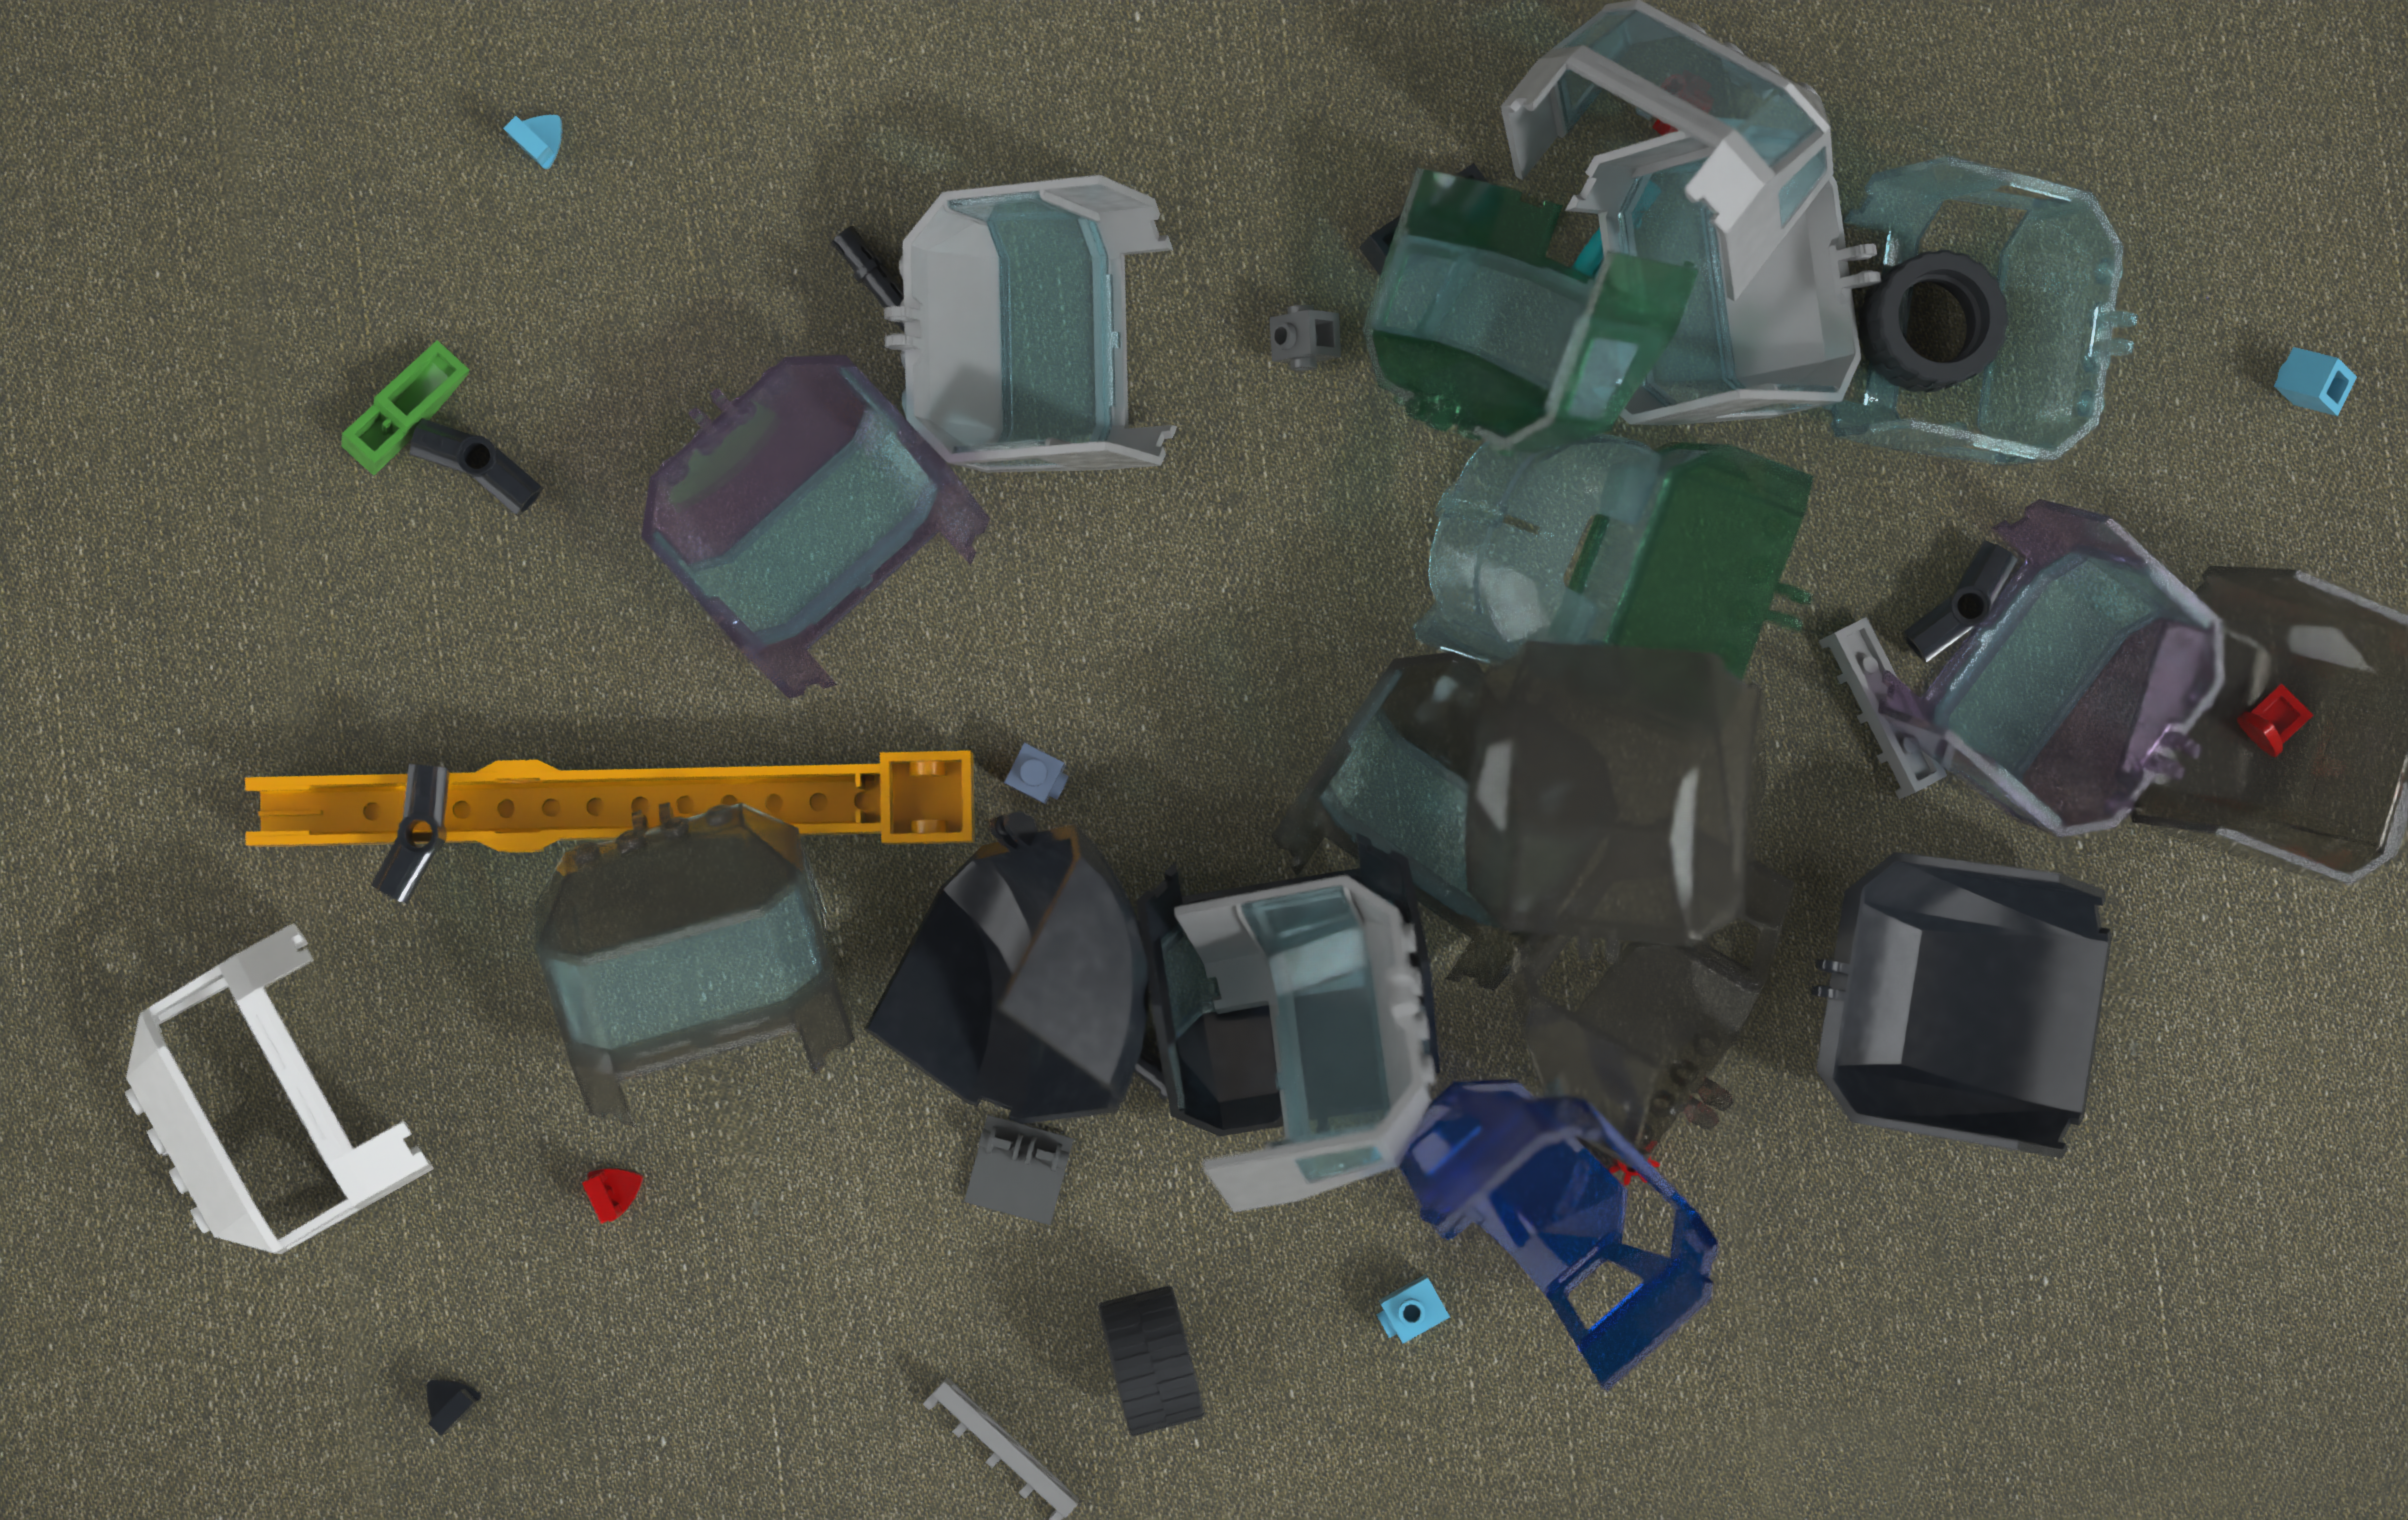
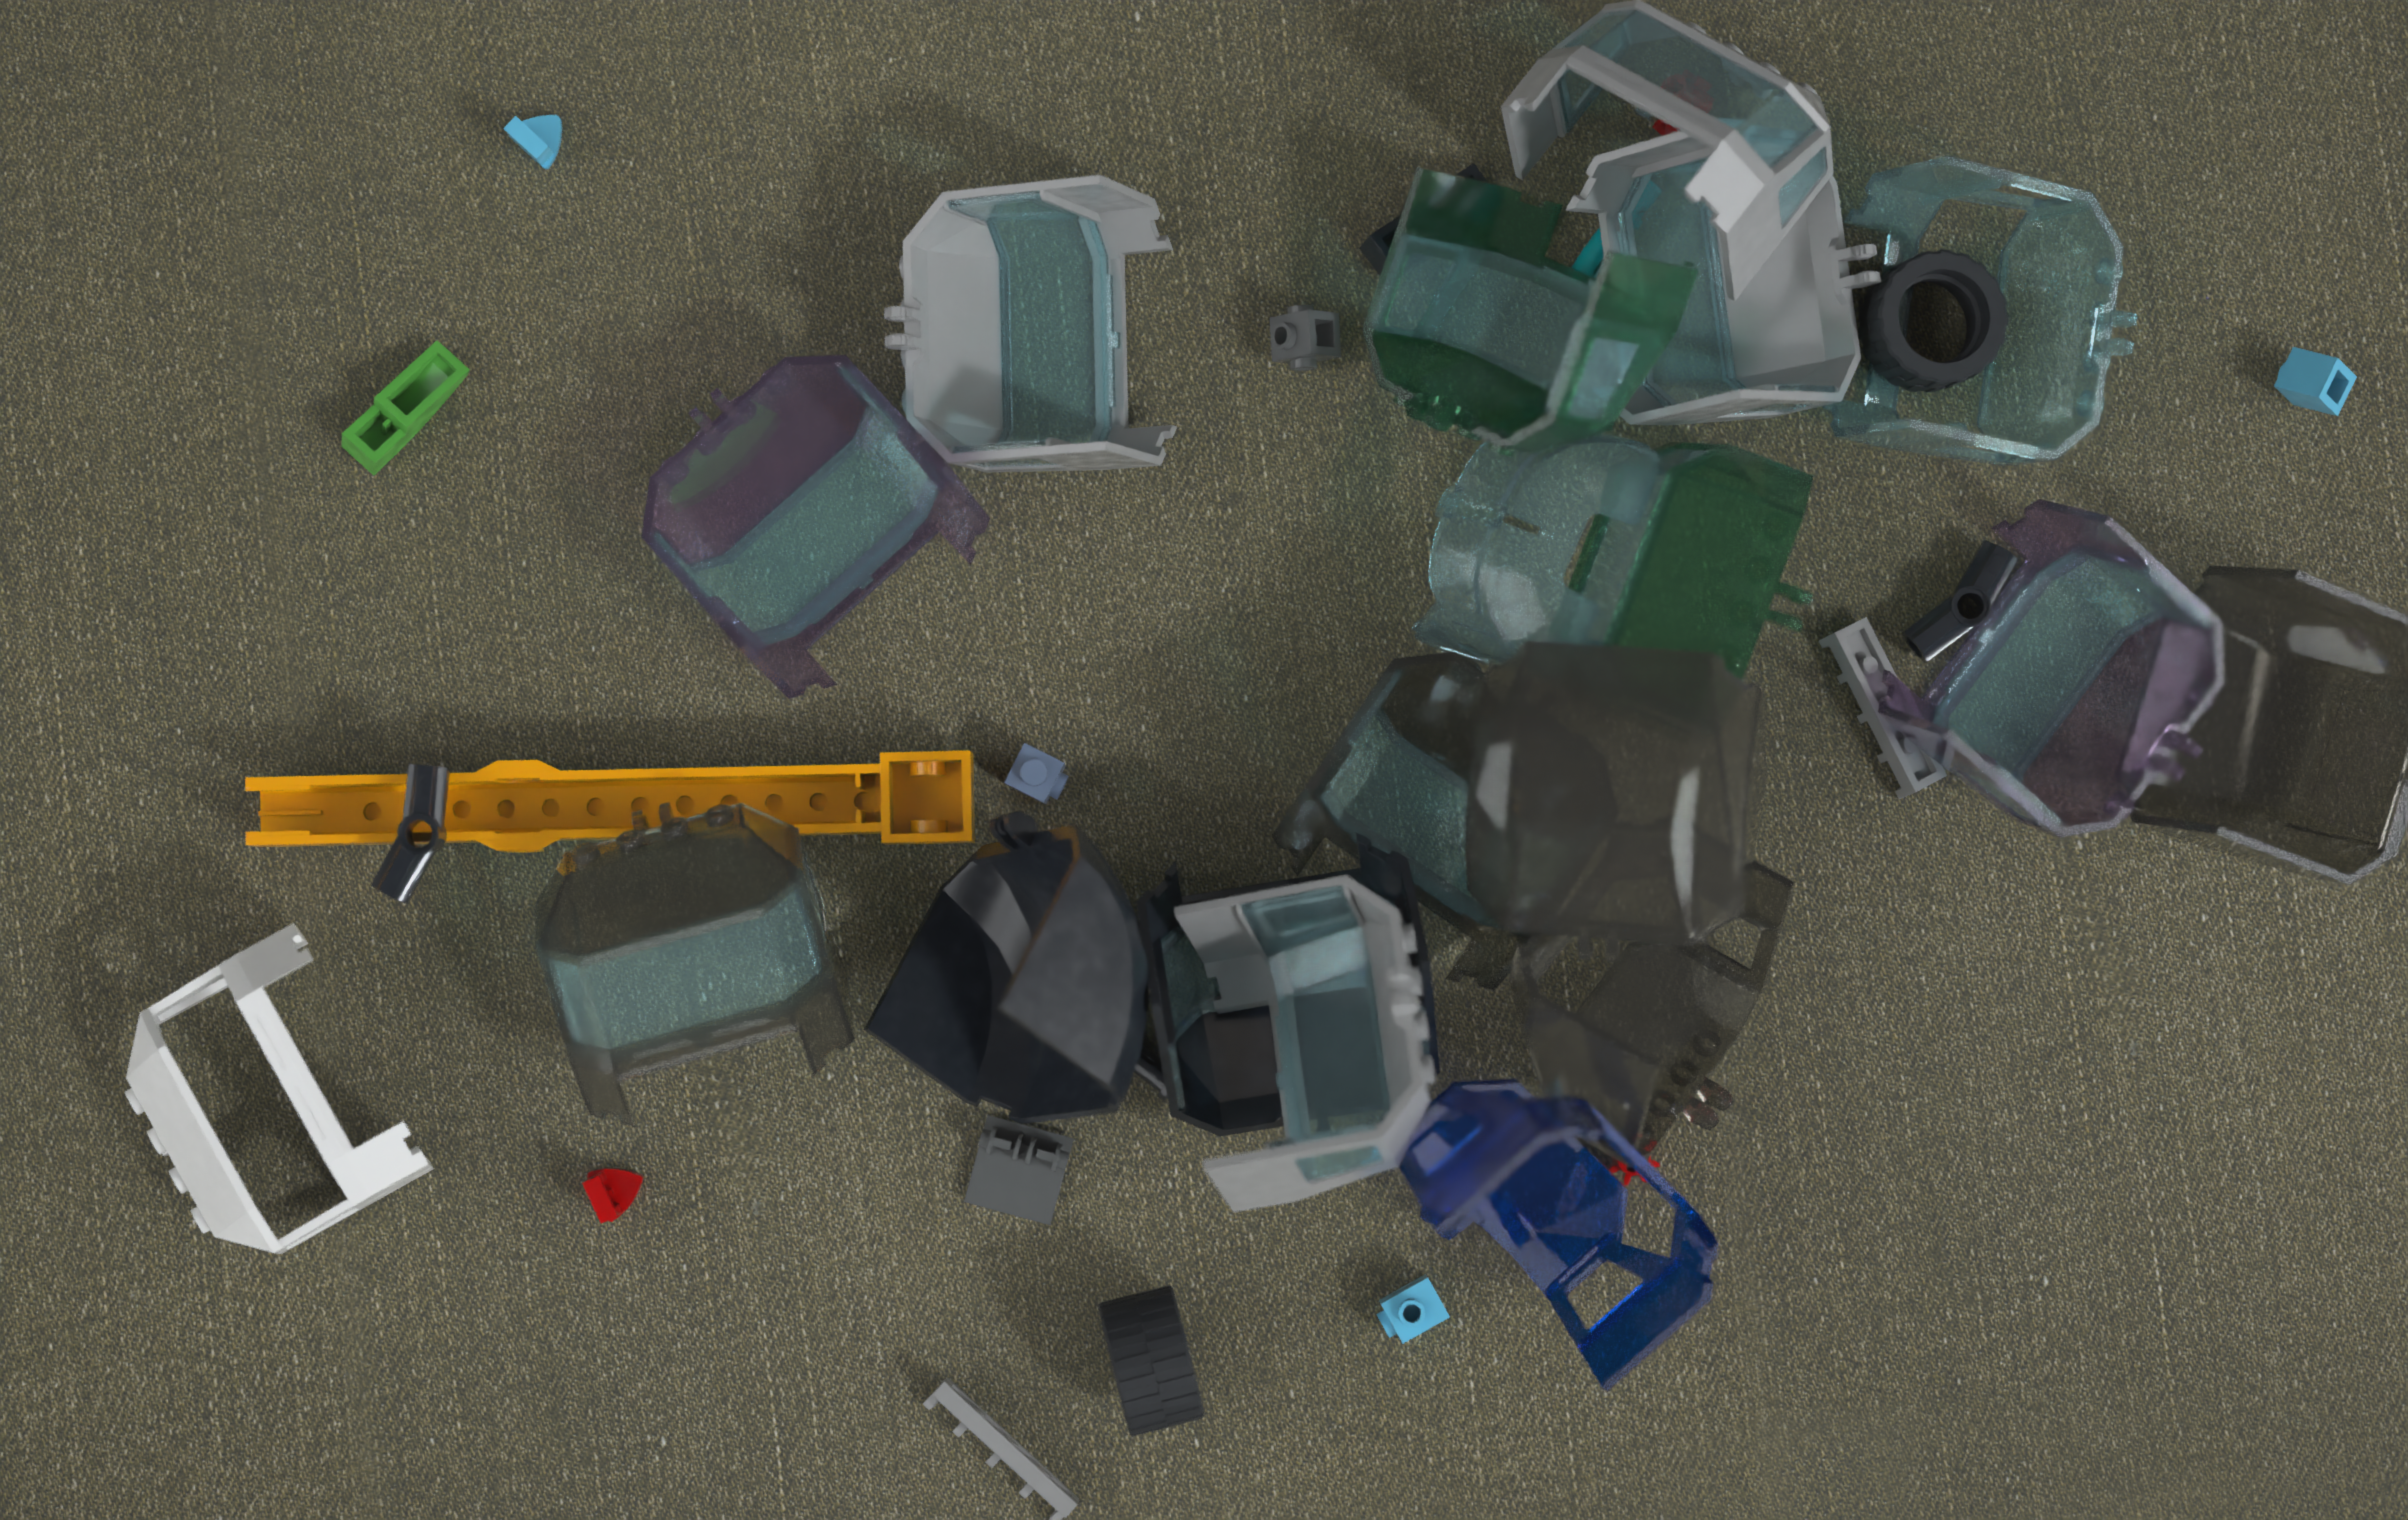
black piece [409,418,544,517] -> none
black tile [427,1380,482,1436] -> none
black pin [831,225,904,332] -> none
black windscreen [1811,852,2112,1159] -> none
red tile [2237,683,2314,757] -> none

